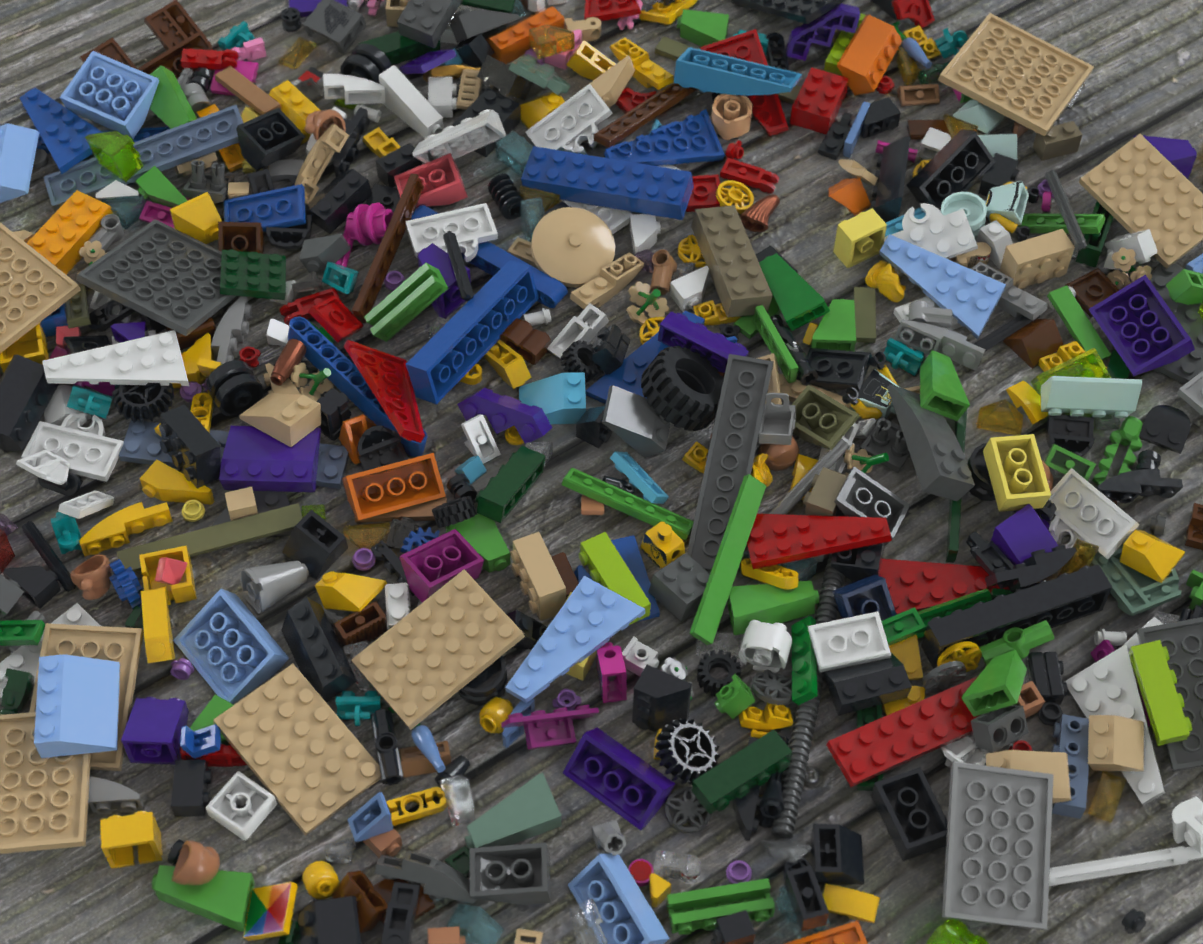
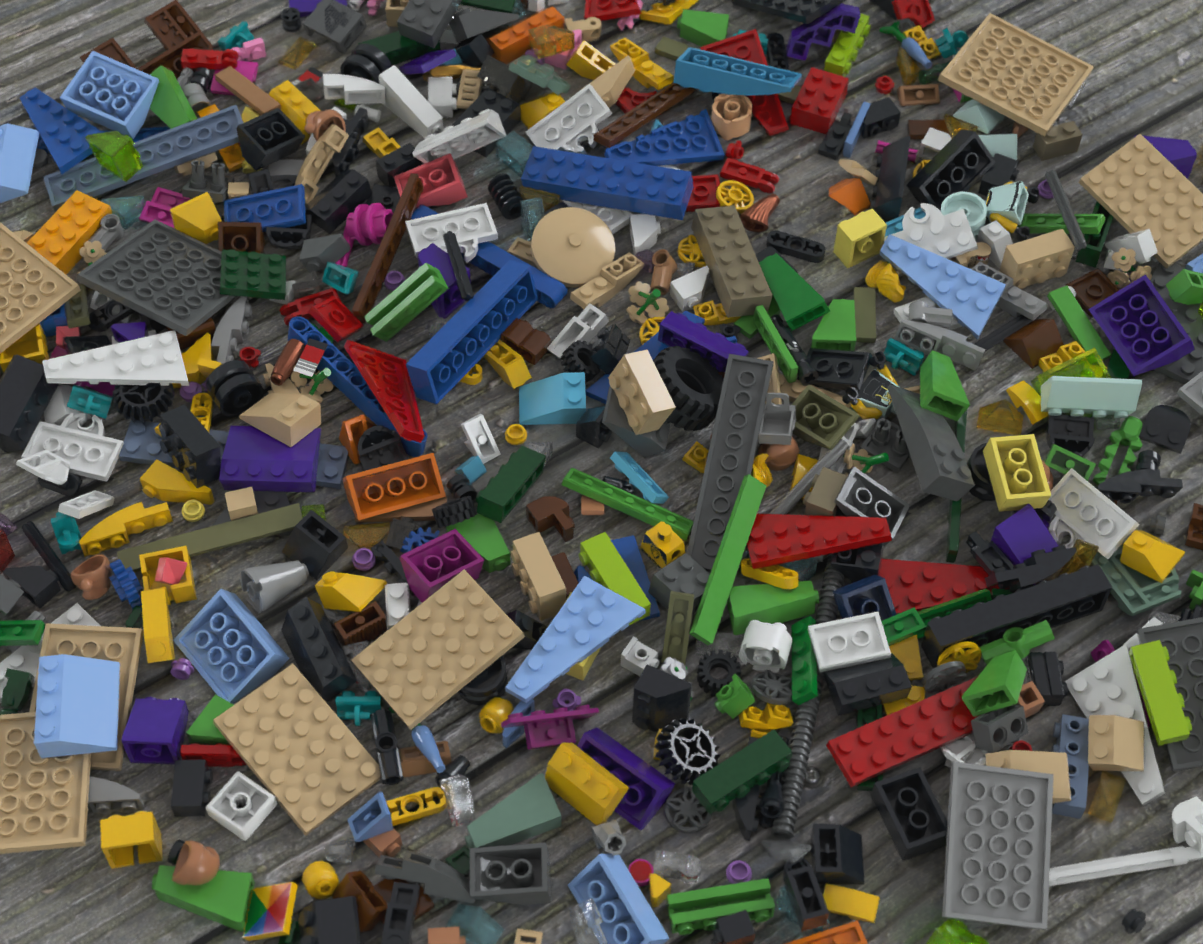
white slope [96,180,141,202] -> none
bright green slope [136,166,188,208] -> none
blue bracket [179,724,221,759] -> none
white slope [266,319,289,346] -> none
black brick [316,388,352,441] -> none
dark purple brick [457,388,553,445] -> none
white pin [523,308,552,326] -> none
dark pink torso [596,642,627,703] -> none
yellow tile [803,322,819,345] -> none
orange slope [837,14,902,96] -> none
black plate [1038,702,1063,726] -> none
dark pink tile [1042,191,1052,212] -> none
white pin [1094,629,1127,646] -> none
none -> sticker [294,339,328,377]
none -> reddish brown brick [526,496,575,542]
none -> yellow slope [545,743,629,826]
none -> tan brick [608,350,676,435]
none -> olive plate [661,591,695,665]
none -> black beam [766,230,826,263]

